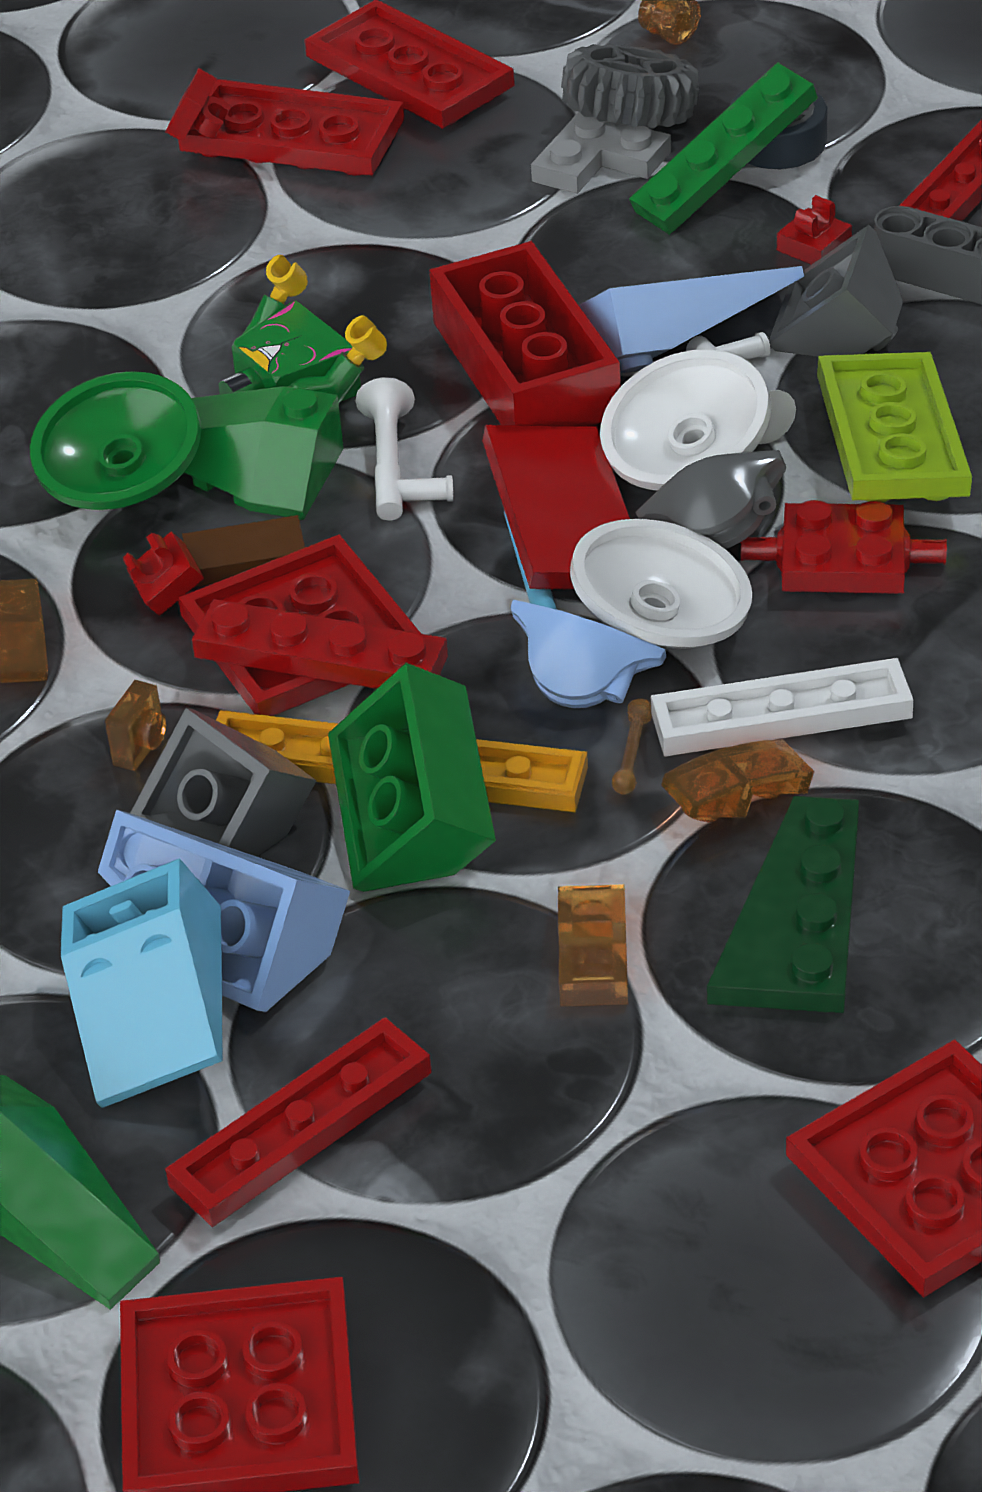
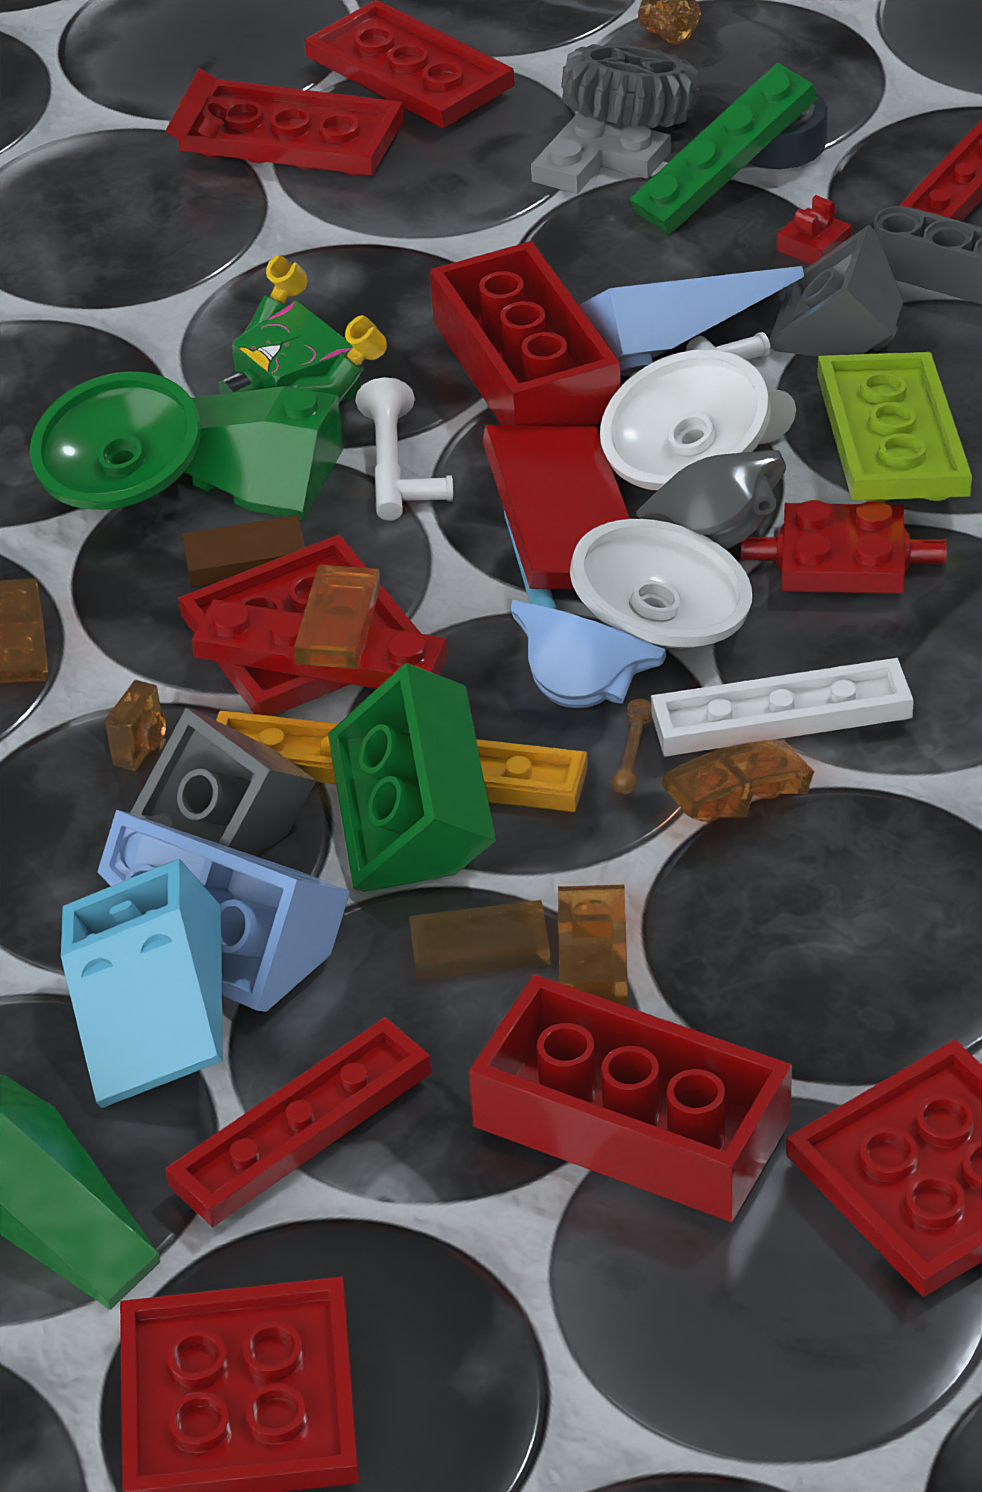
red tile [123,531,204,616] -> none
dark green wing [707,796,859,1013] -> none
none -> clear orange tile [294,565,381,668]
none -> clear orange tile [409,900,551,981]
none -> red brick [469,974,792,1223]

